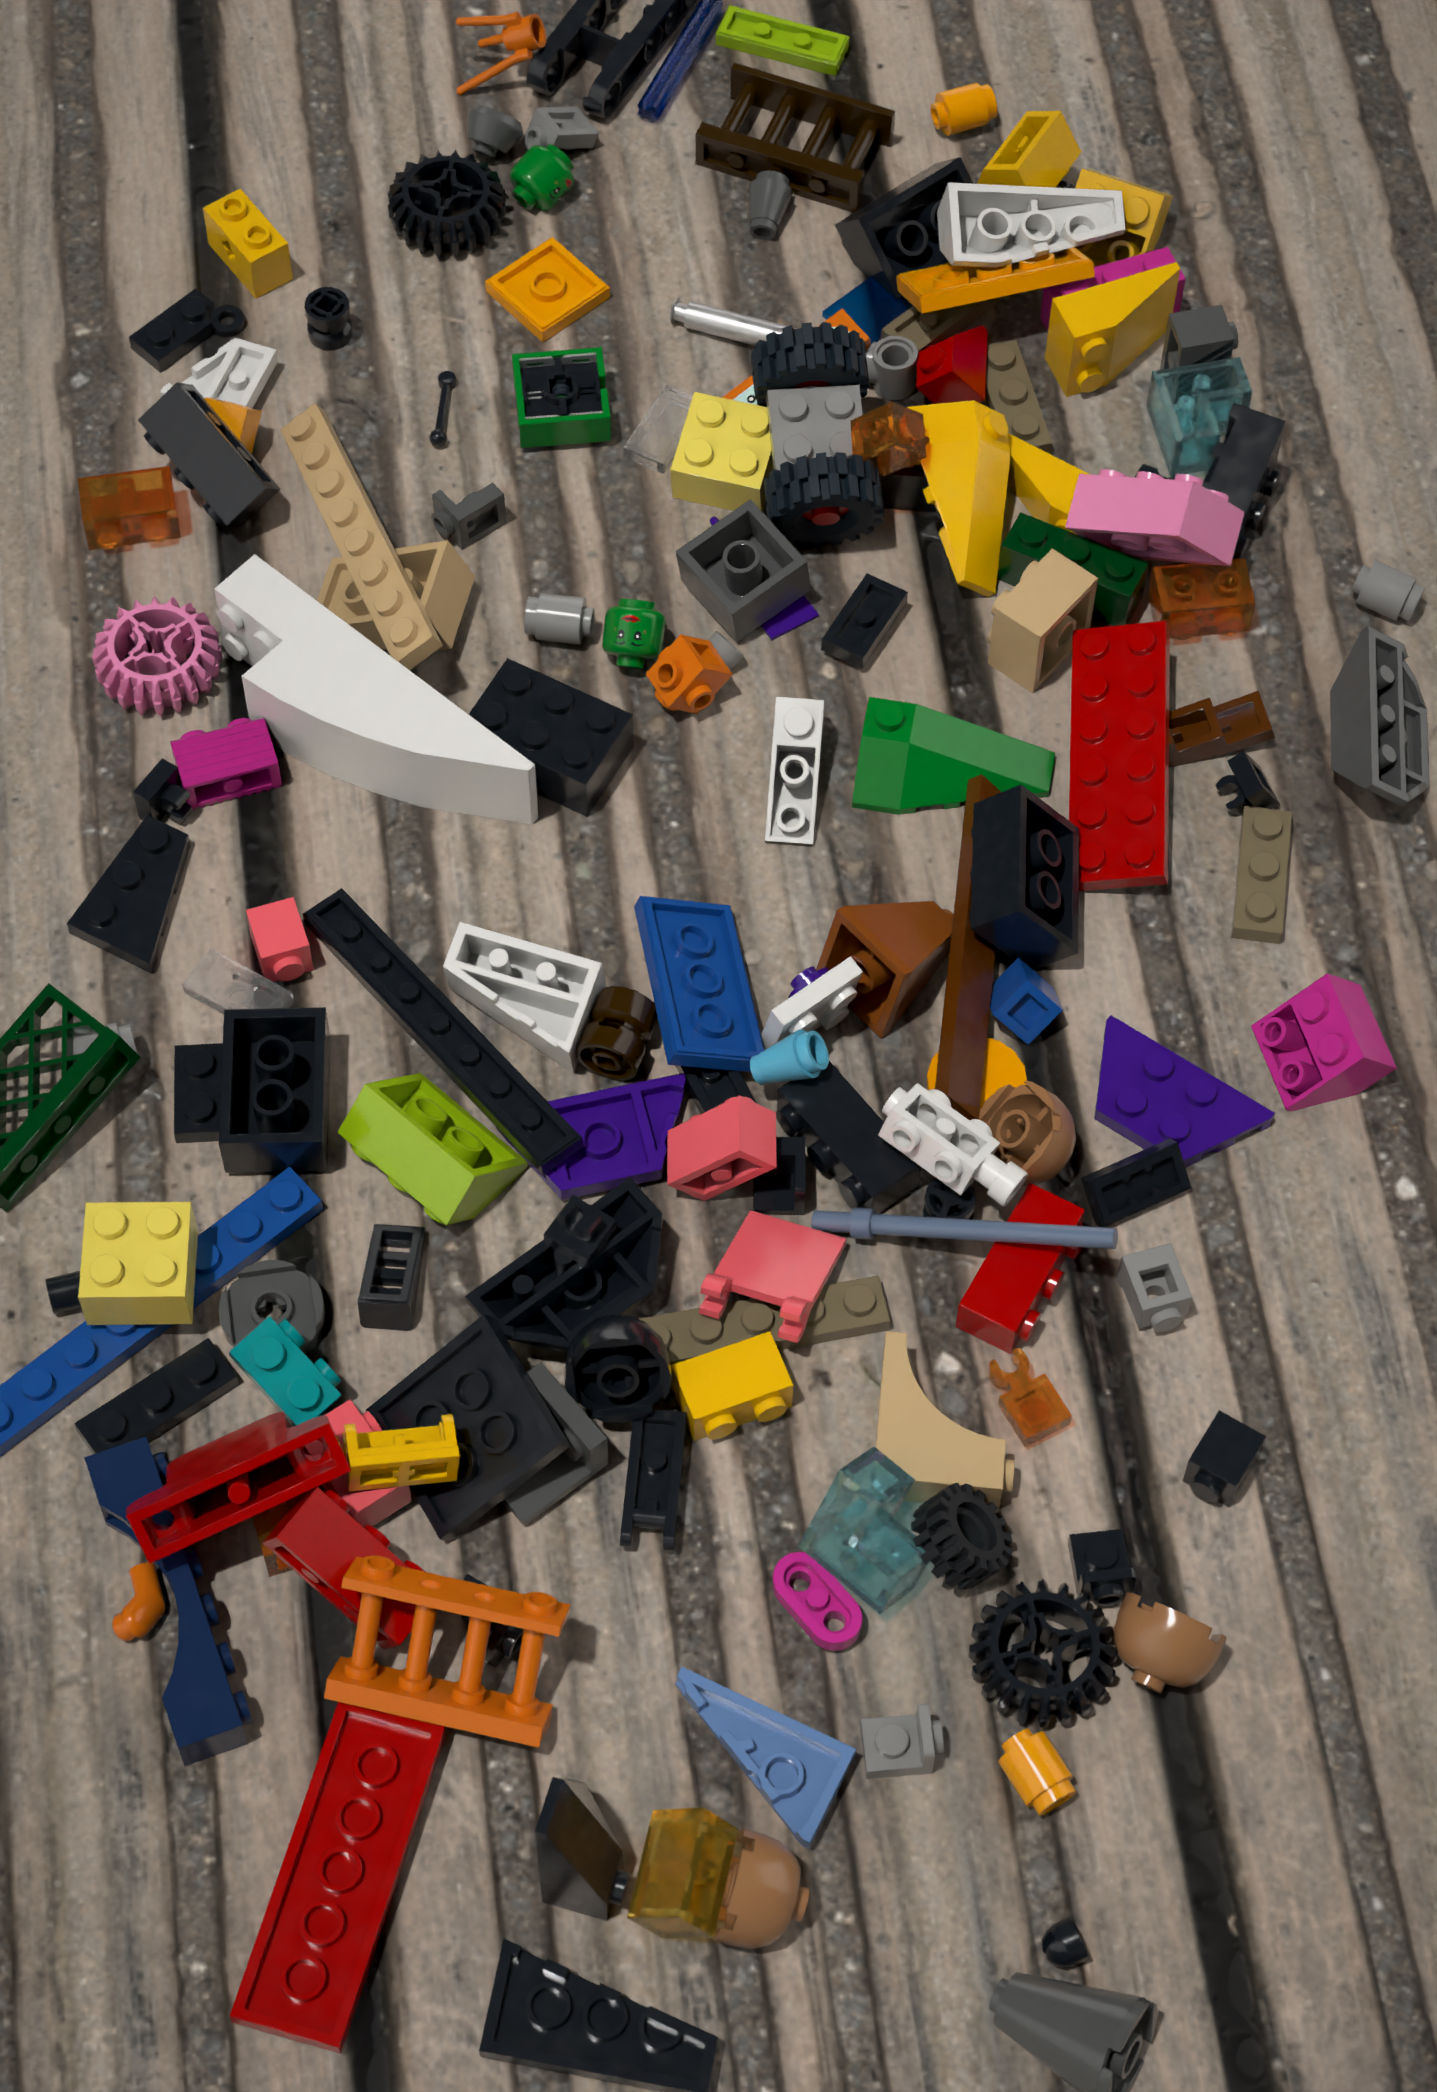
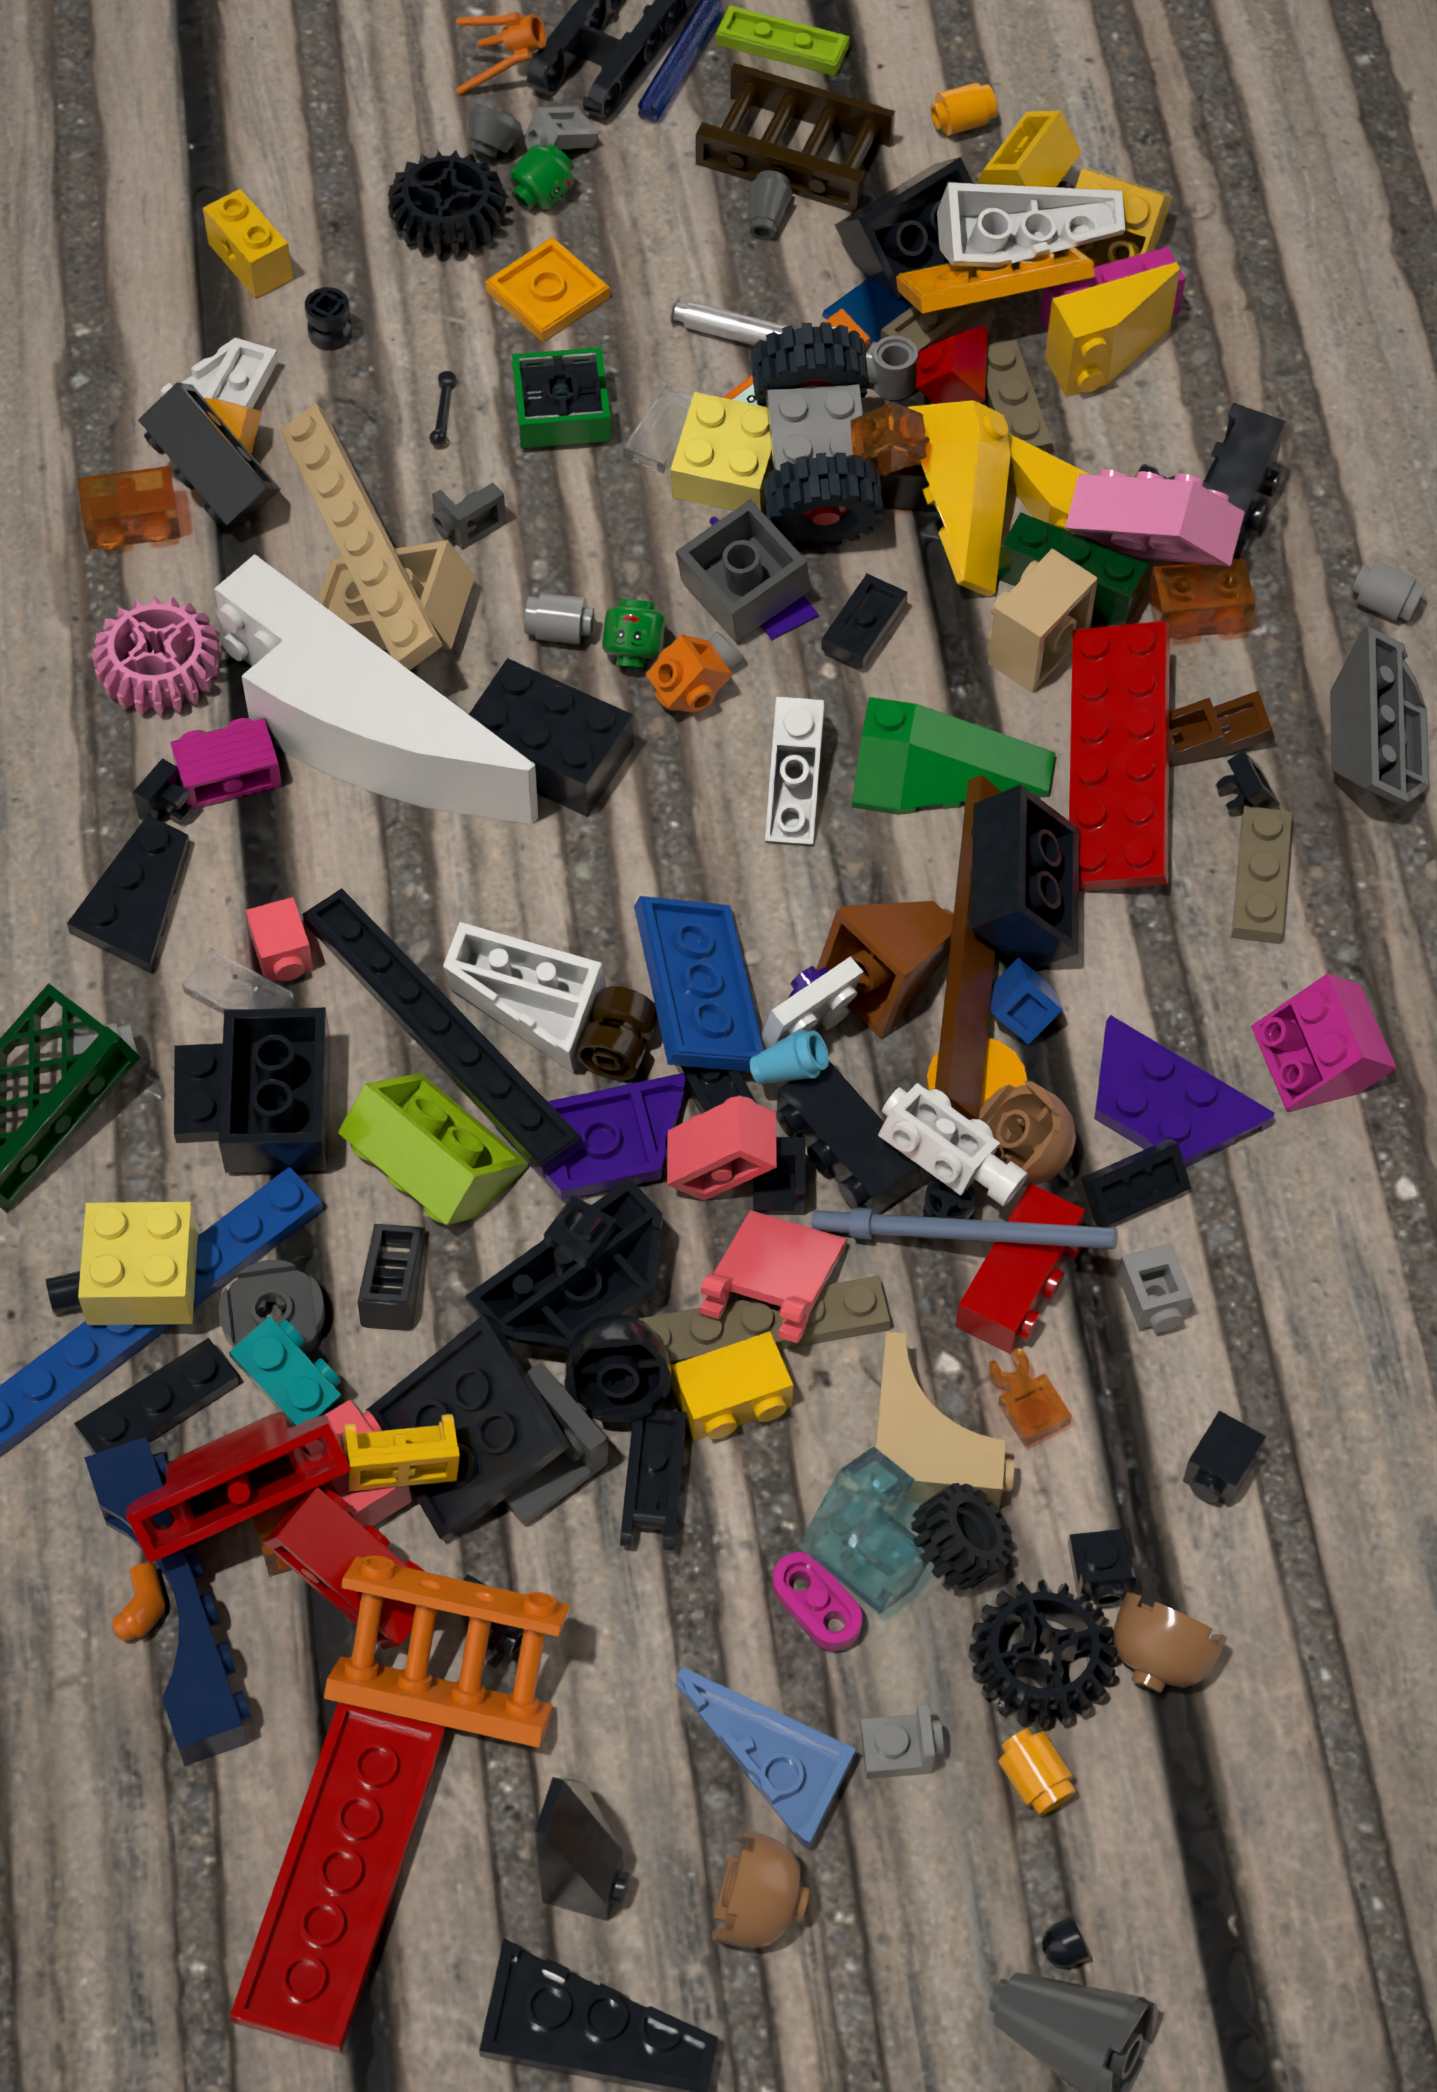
black hinge [129,288,245,373] -> none
clear yellow brick [627,1807,739,1939] -> none
clear light blue brick [1146,357,1252,476] -> none
dark grey brick [1159,305,1238,407] -> none

